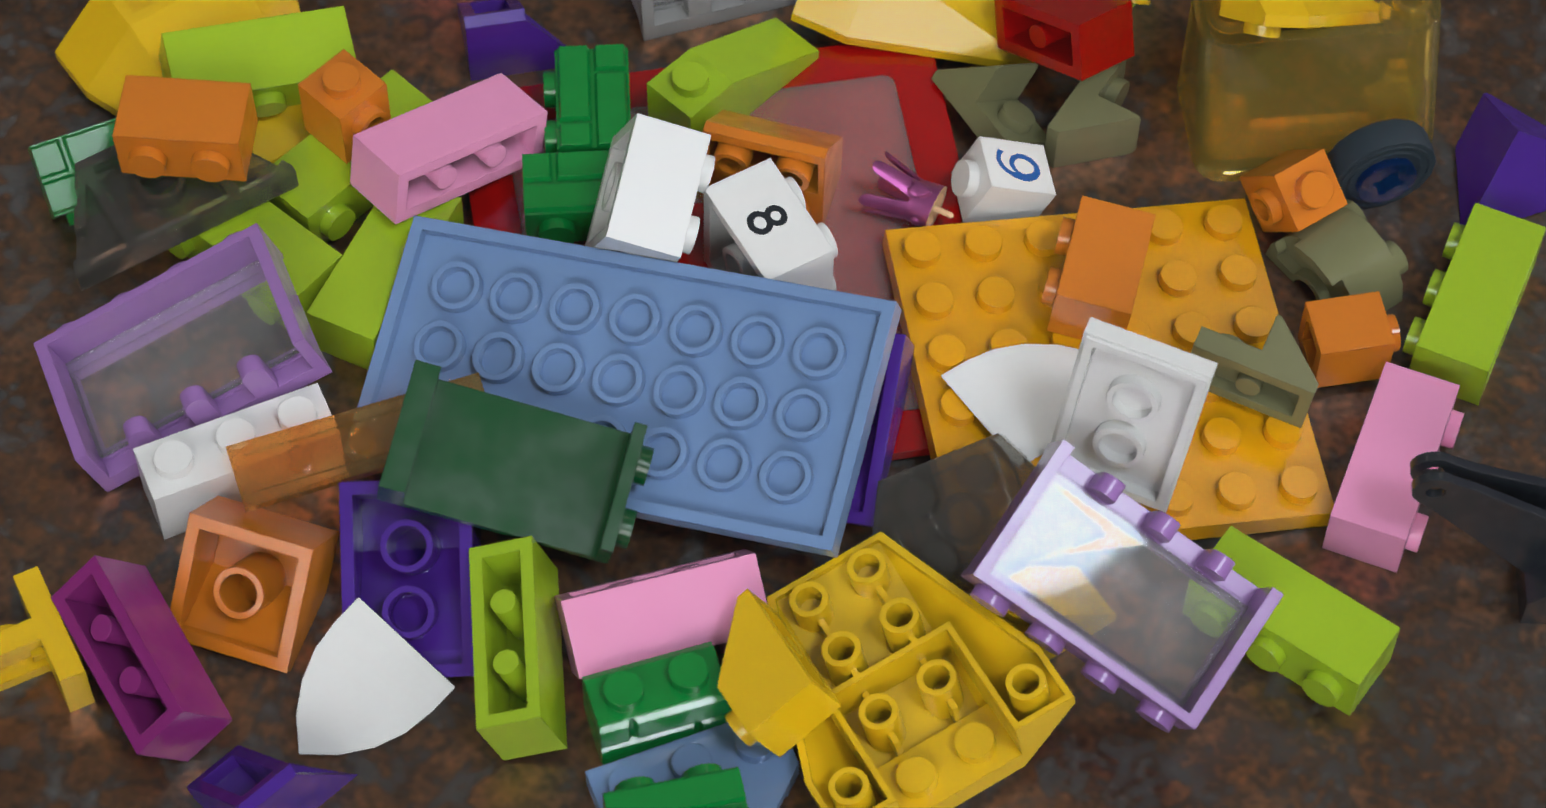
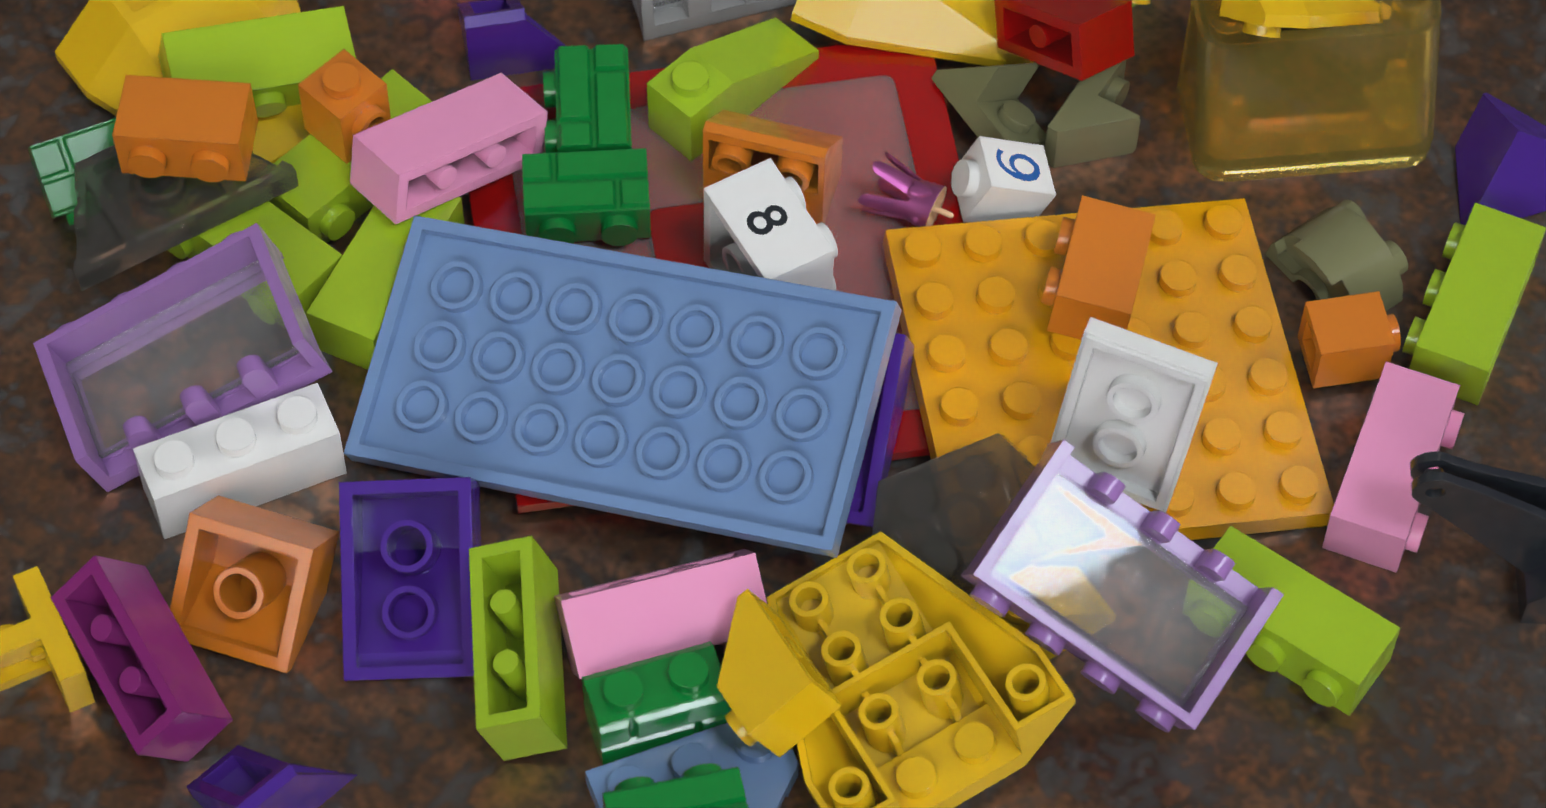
clear orange tile [226,373,485,513] -> none
white sticker [296,597,455,755] -> none
dark green panel [377,360,654,564] -> none
white brick [585,113,715,262] -> none
white sticker [941,344,1079,467] -> none
olive slope [1191,314,1319,428] -> none
orange brick [1239,148,1348,232] -> none
black wheel [1327,119,1436,209] -> none

